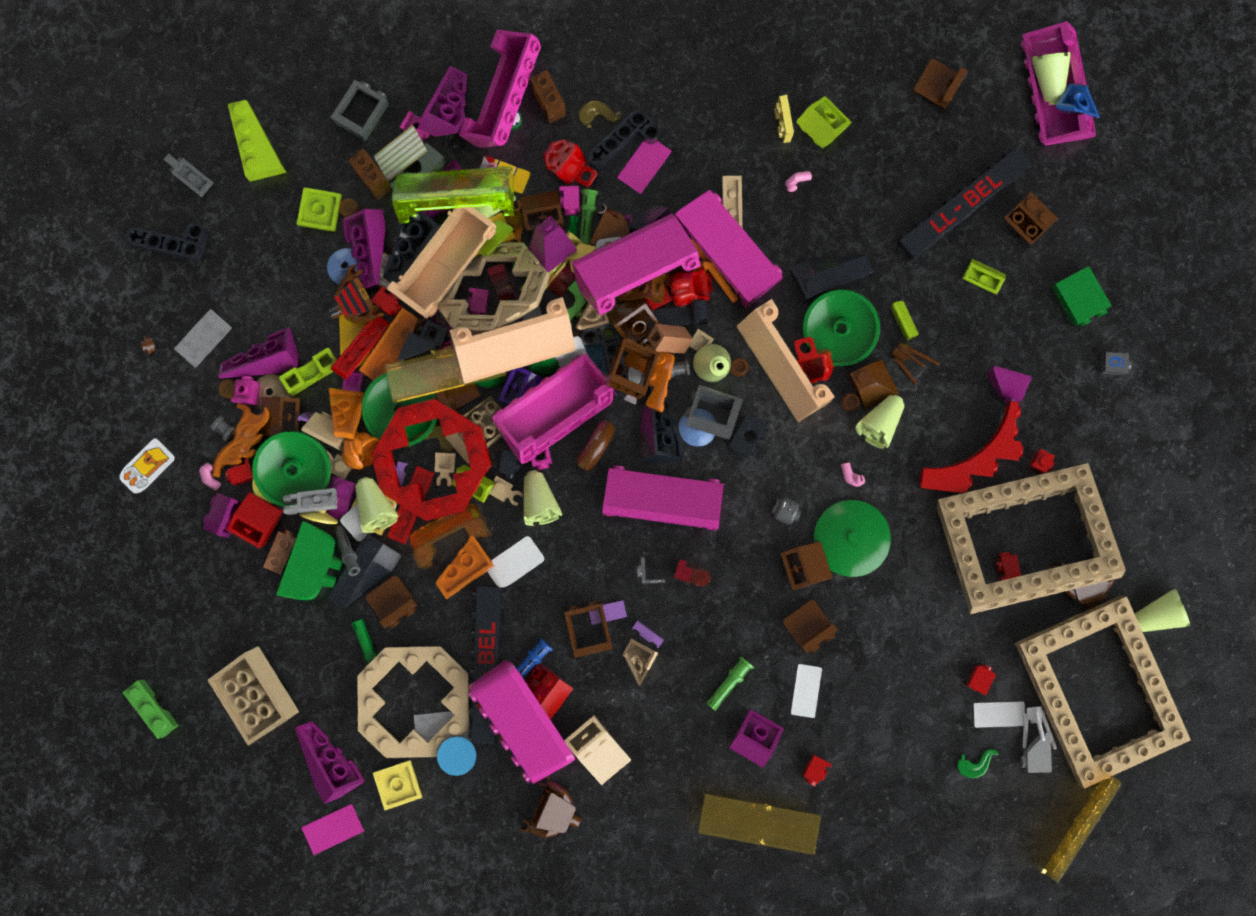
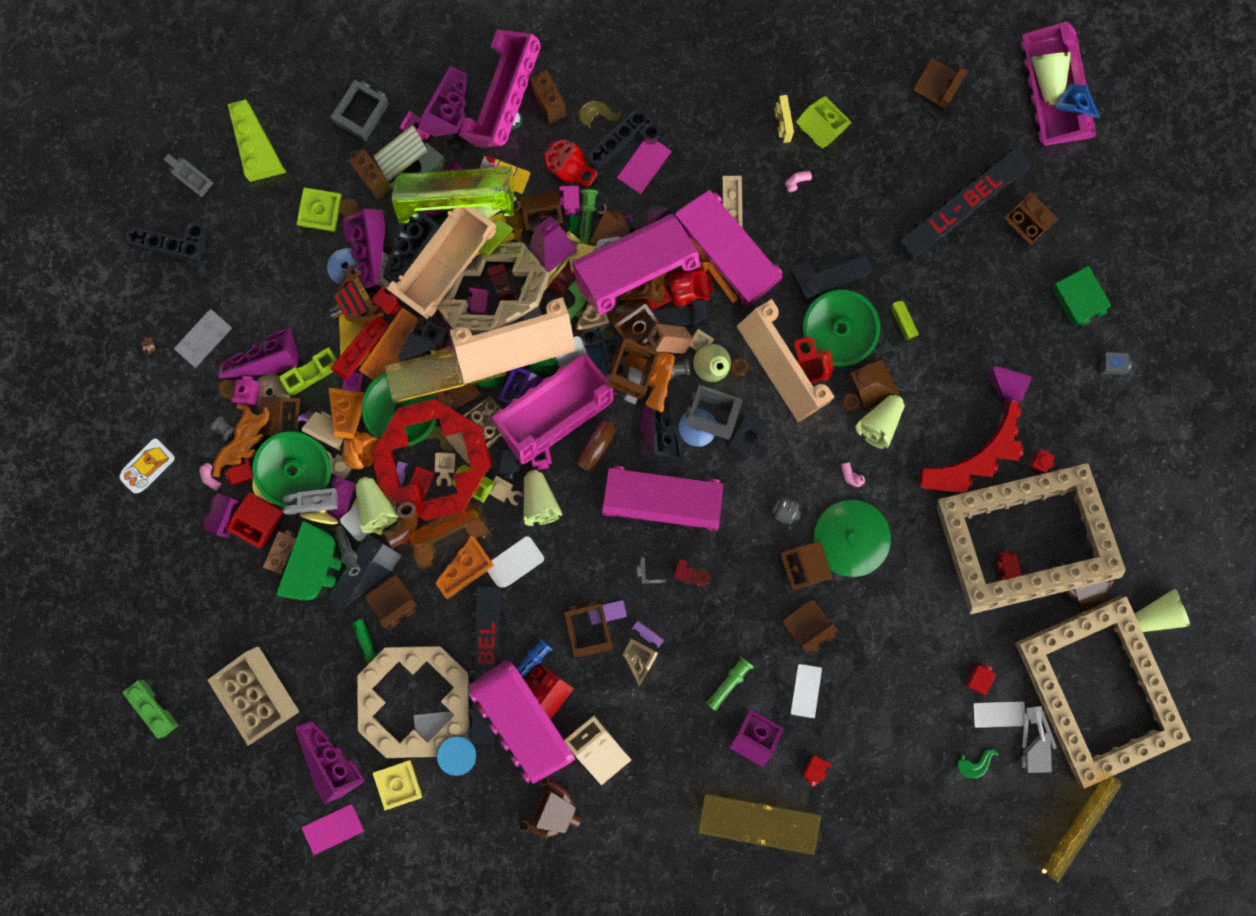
reddish brown plant [892,342,940,385] -> none
lime slope [962,259,1006,295] -> none
none -> reddish brown cylinder [382,502,418,549]

